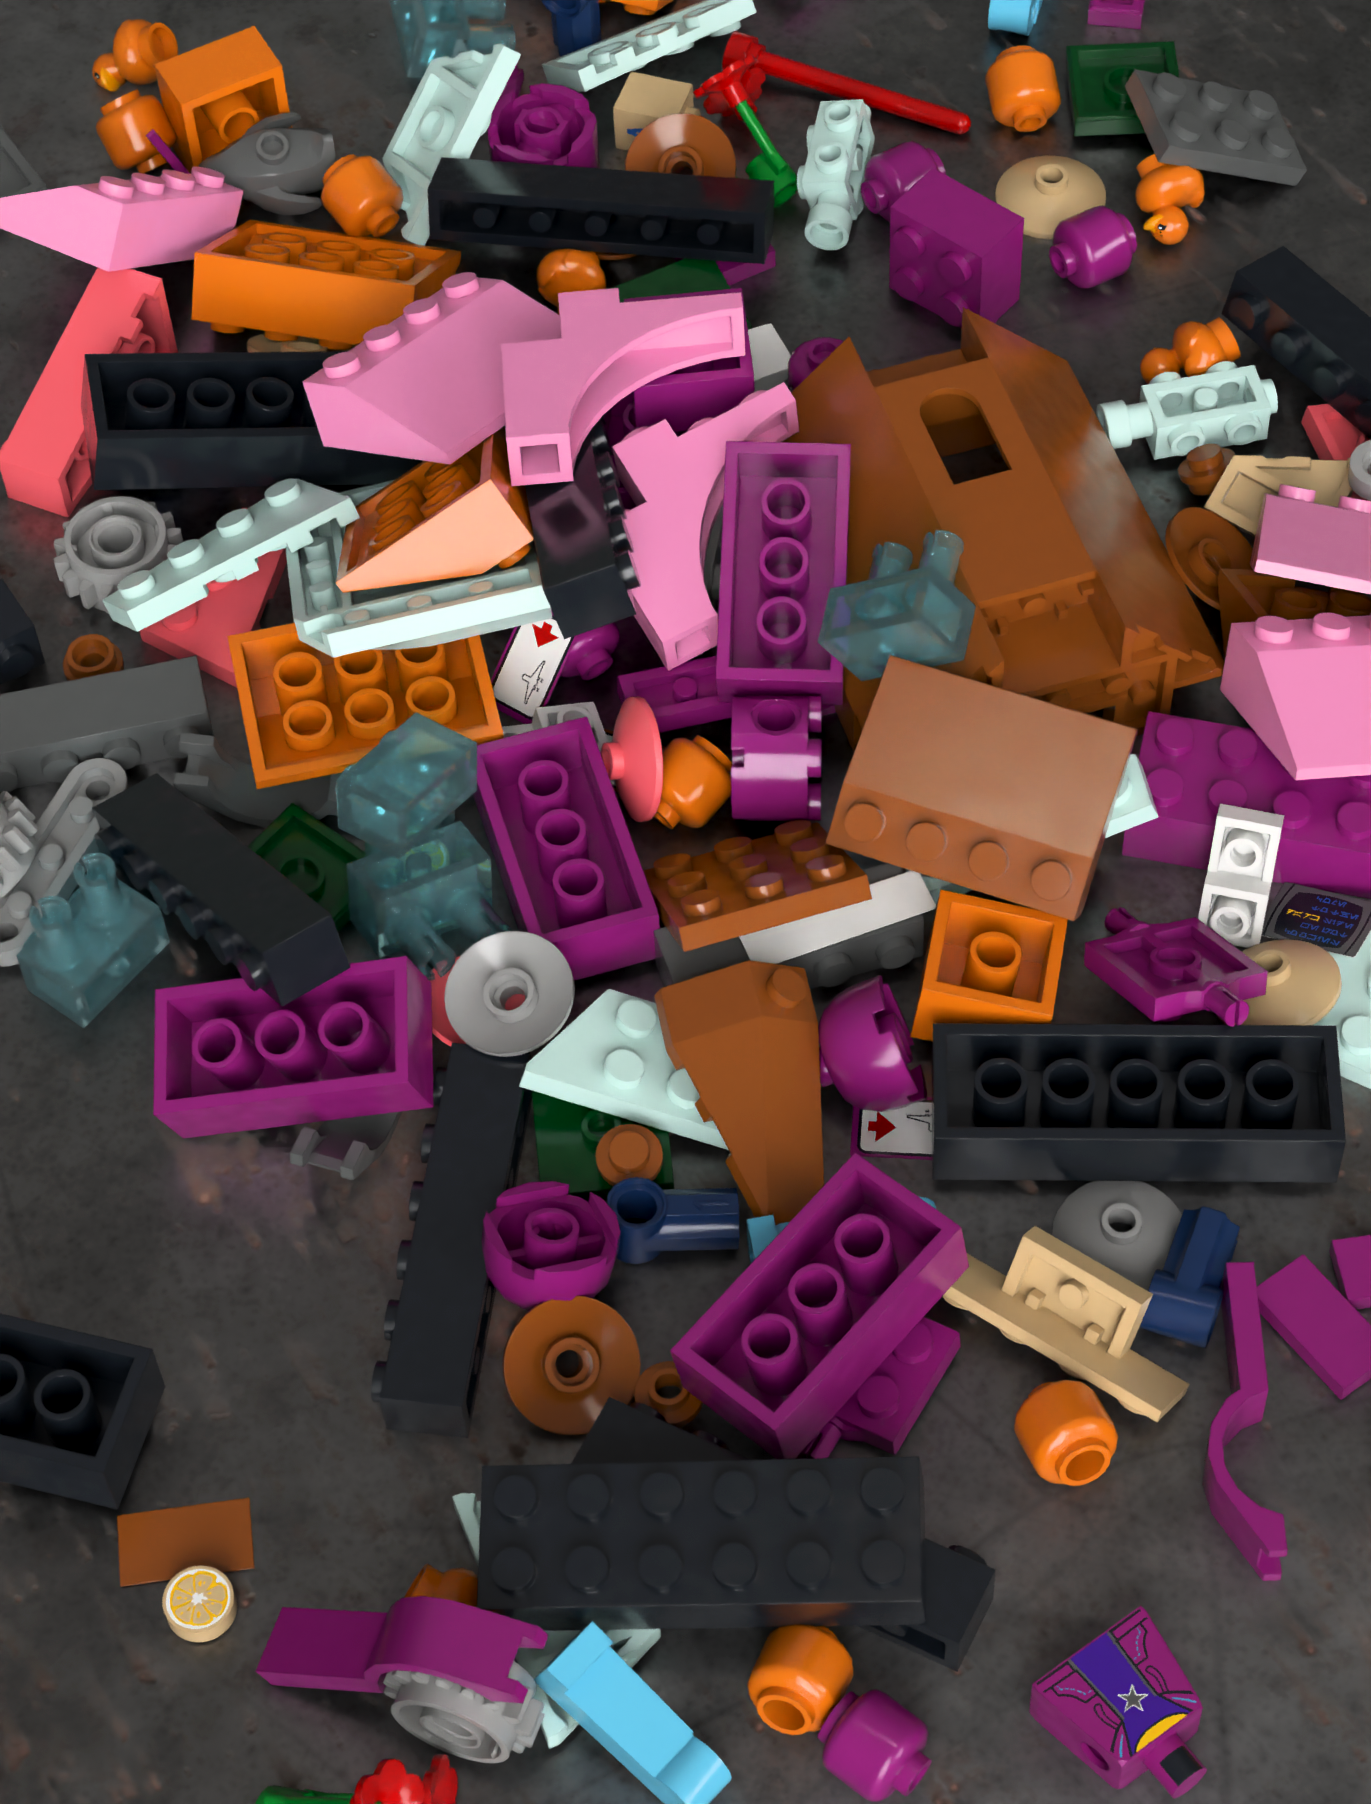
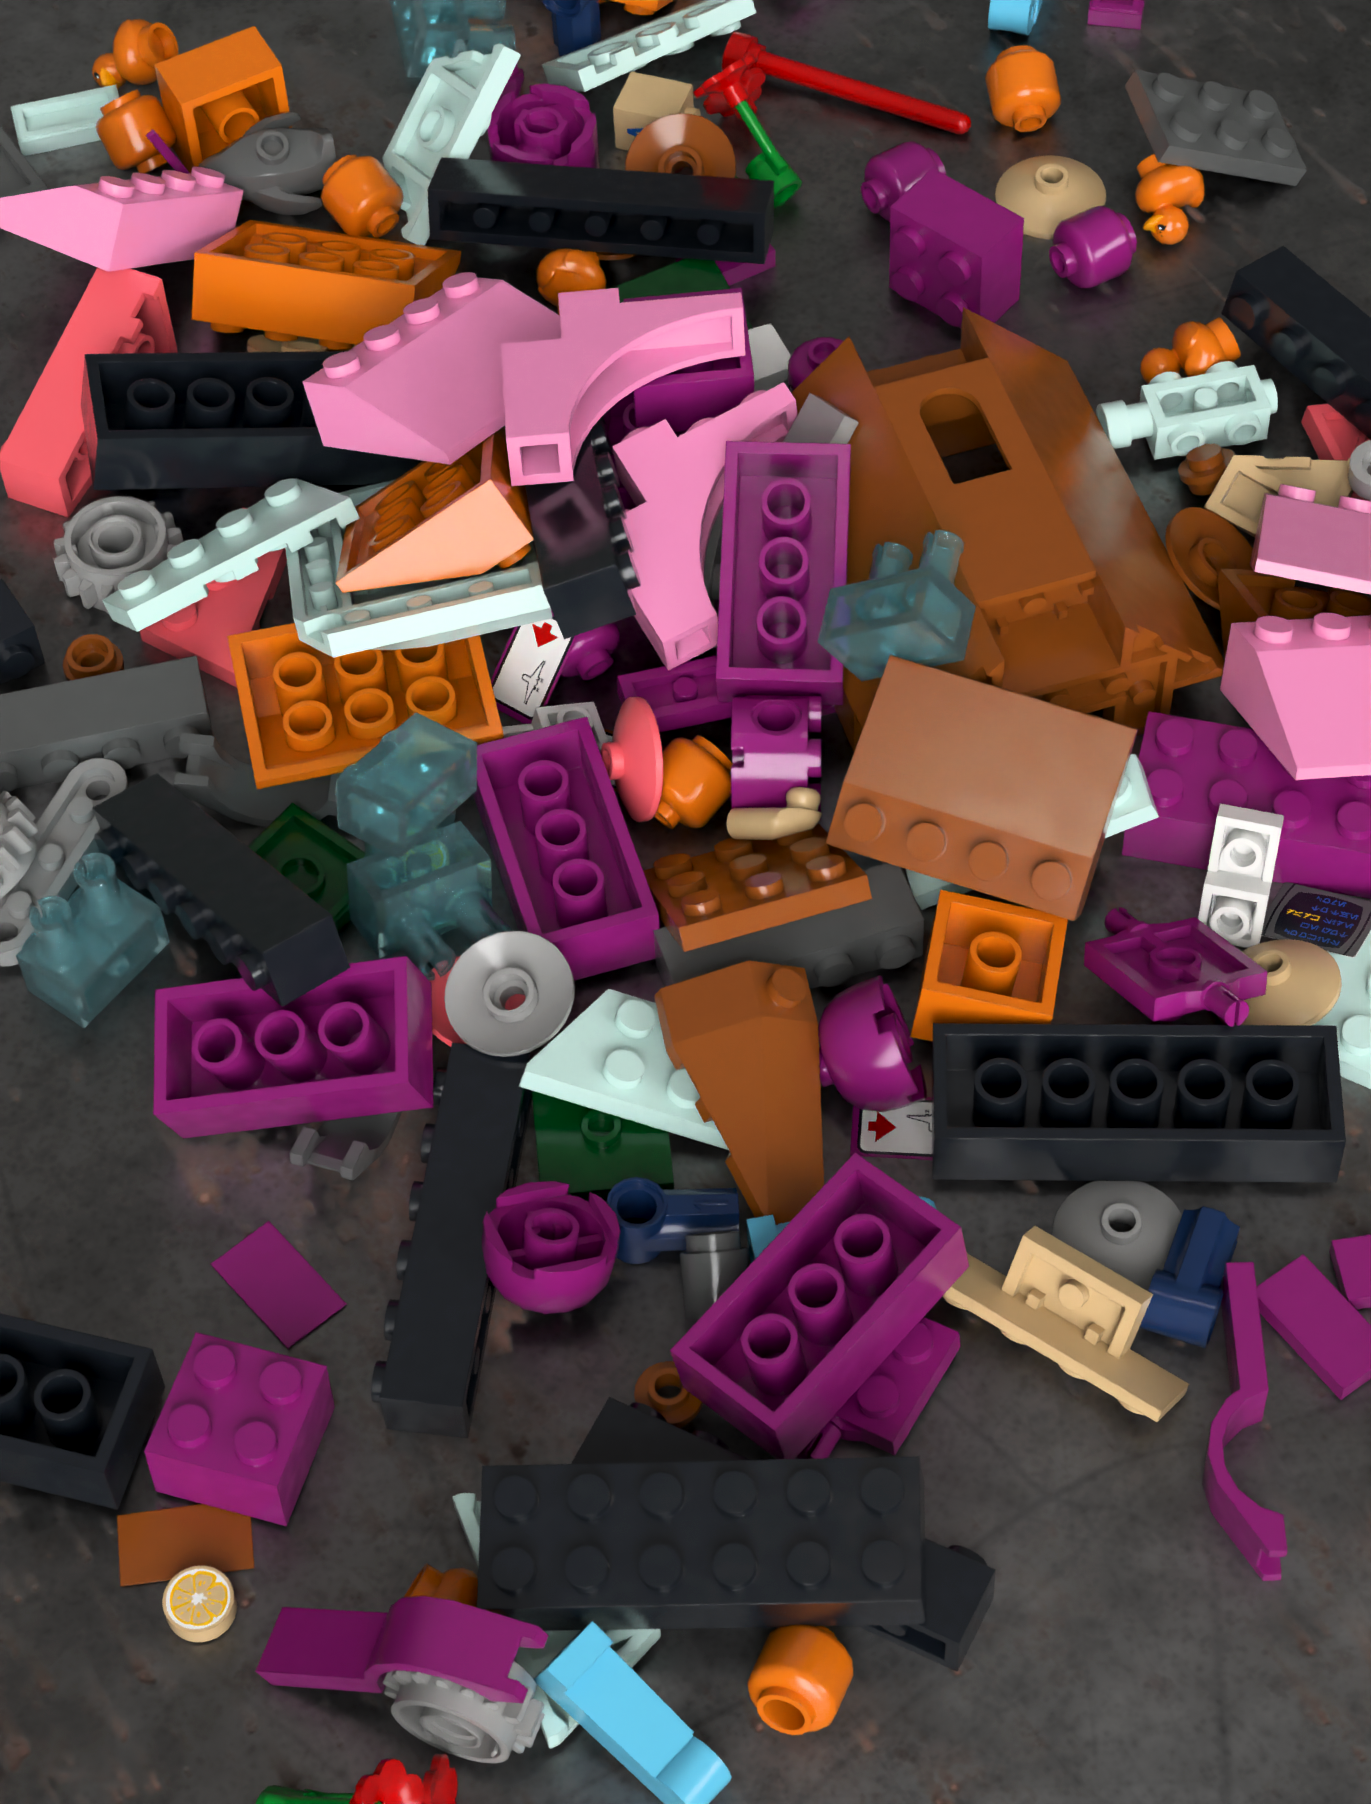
dark orange dish [502,1296,641,1435] -> none
dark orange plate [596,1124,663,1186] -> none
white sticker [739,871,936,964] -> none
light aqua brick [797,99,875,250] -> none
magenta head [818,1689,932,1802] -> none
orange head [1014,1380,1118,1486] -> none
torso [1029,1606,1207,1798] -> none
dark green plate [1065,41,1179,136] -> none
none -> light aqua tile [11,85,119,156]
none -> magenta brick [144,1332,335,1526]
none -> magenta sticker [210,1221,347,1349]
none -> dark grey brick [680,1231,749,1320]
none -> tan arm [727,787,822,840]
none -> light grey tile [783,393,859,444]

